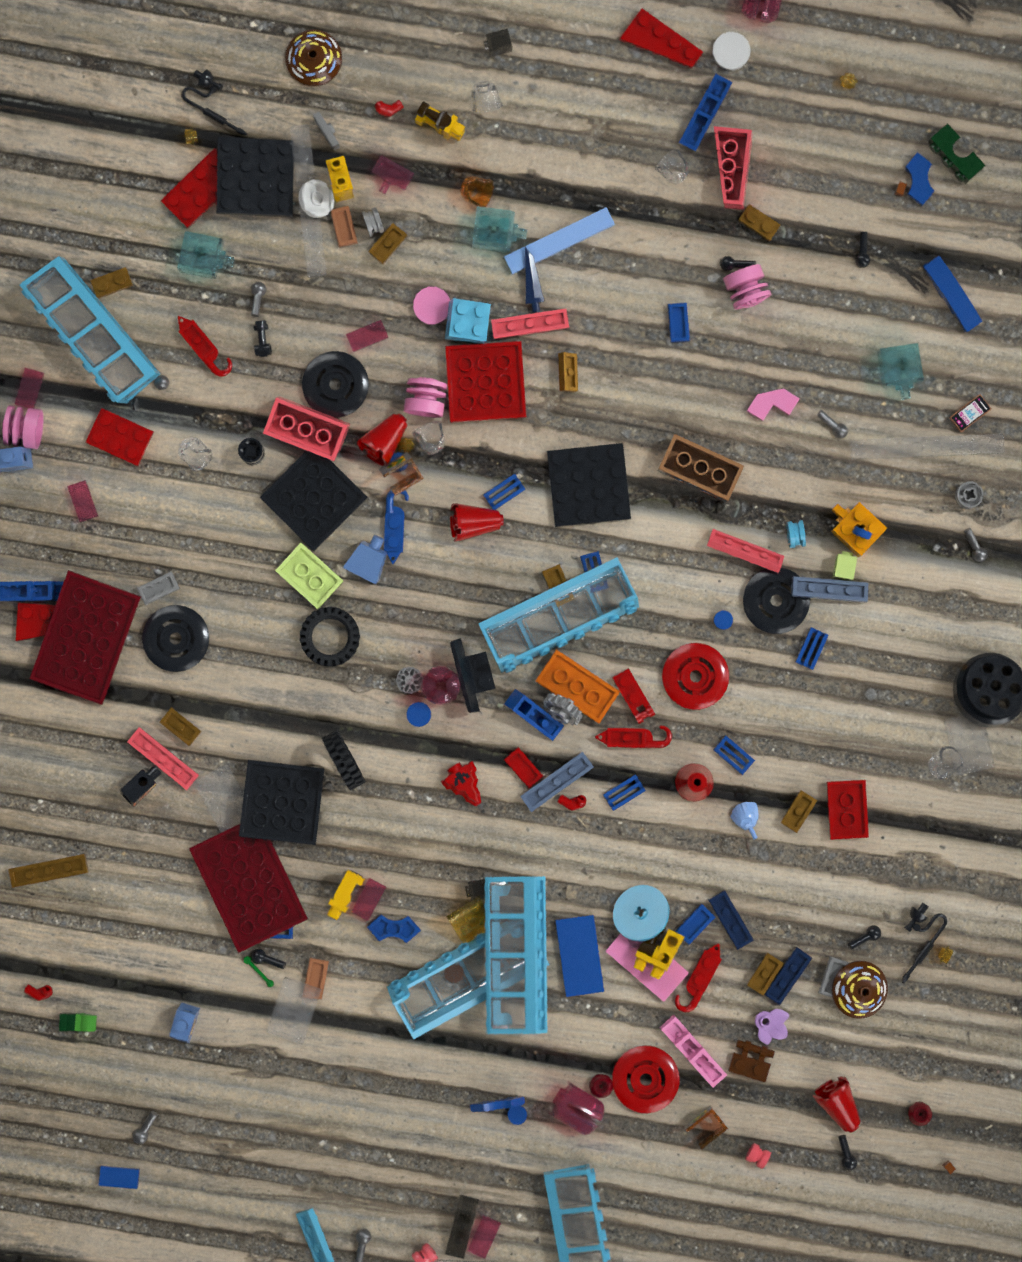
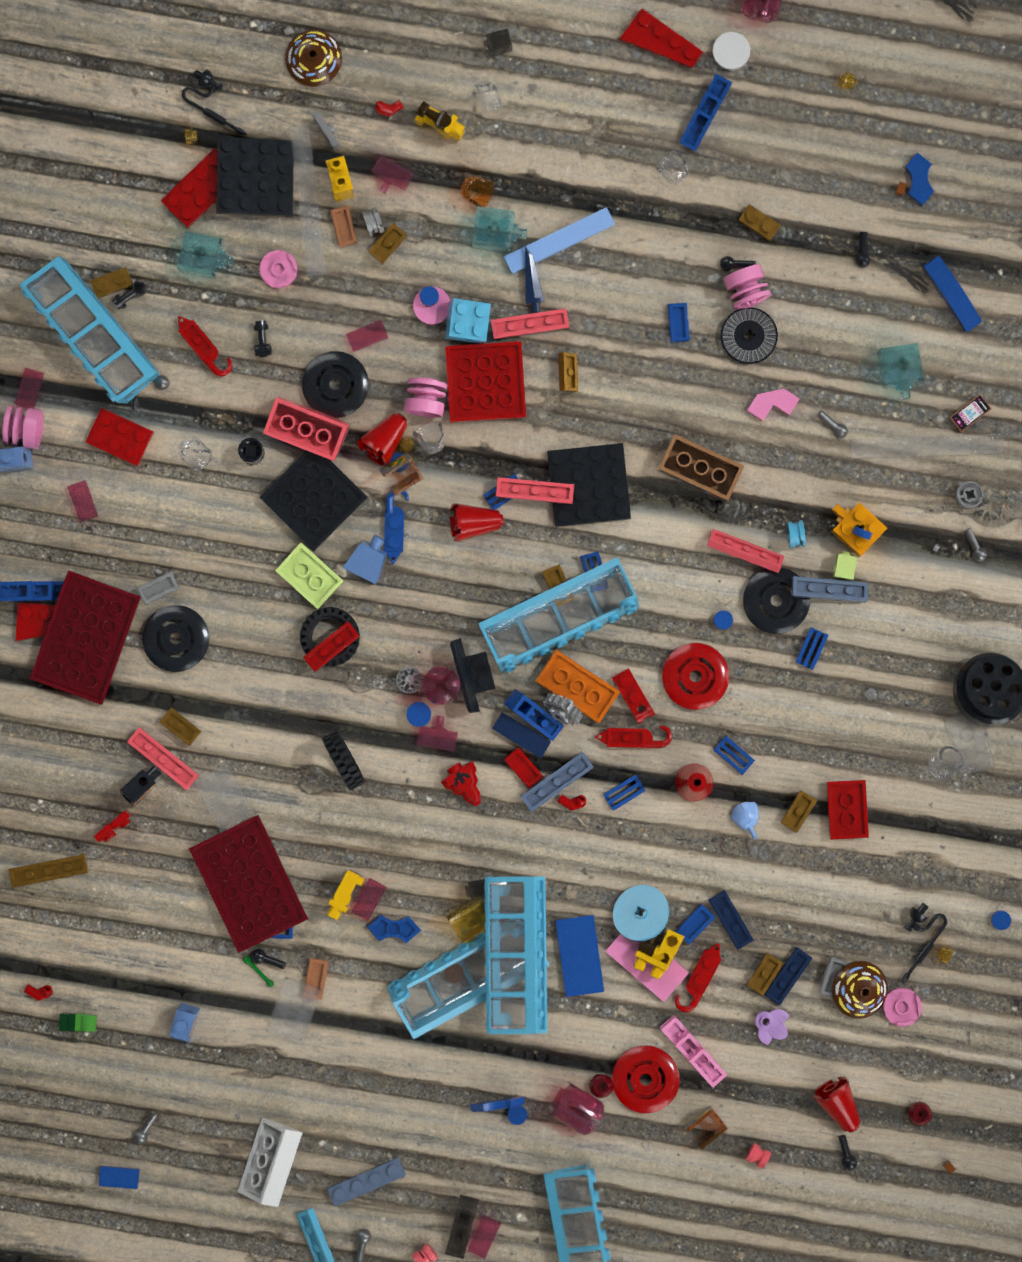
black plate [239,760,325,846] -> none
flat silver bar [251,282,266,317] -> none
white tile [298,179,334,218] -> none
coral wedge [714,126,753,210] -> none
reddish brown plate [728,1040,775,1083] -> none
black bar [848,925,881,950] -> none
dark green arch [928,123,986,184] -> none
none -> red plate [93,810,132,842]
none -> black bar [112,281,146,309]
none -> white slope [237,1118,302,1207]
none -> bright pink tile [259,250,298,289]
none -> red tile [303,621,360,672]
none -> sand blue plate [327,1157,406,1206]
none -> clear pink plate [417,715,458,752]
none -> blue tile [420,286,439,306]
none -> dark blue tile [492,713,551,758]
none -> coral plate [496,477,574,504]
none -> piece [720,307,778,364]
none -> bright pink tile [883,987,922,1026]
none -> blue tile [991,910,1011,930]

